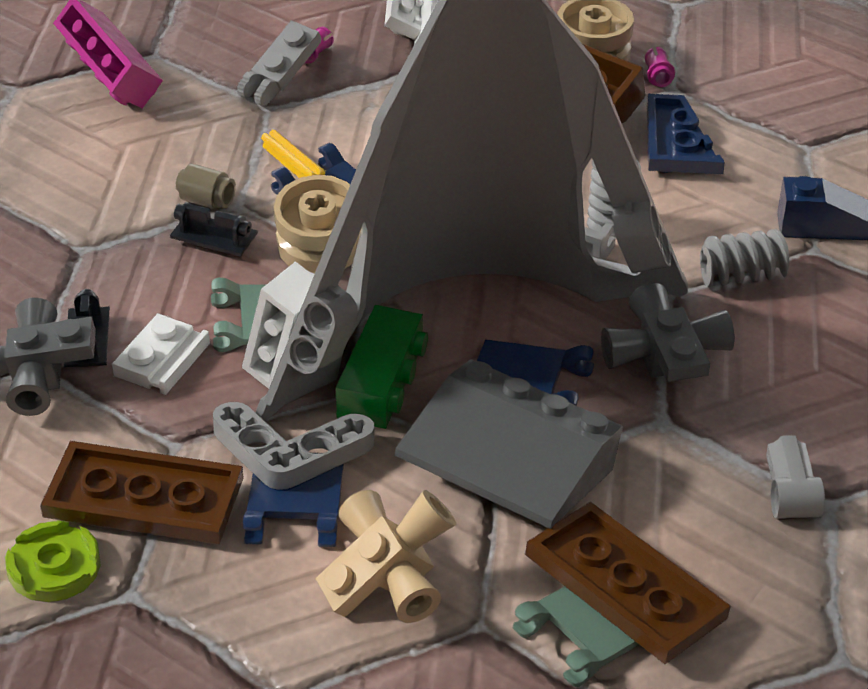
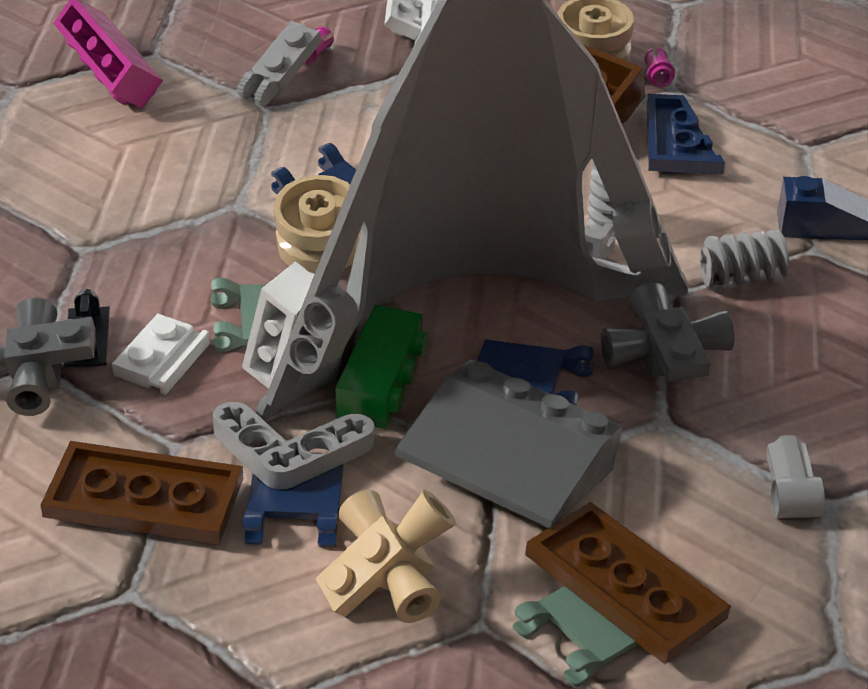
lime tile [5,520,101,602] -> none
black hinge [170,202,258,257] -> none
dark tan brick [176,163,236,210] -> none
yellow axle [261,129,325,178] -> none

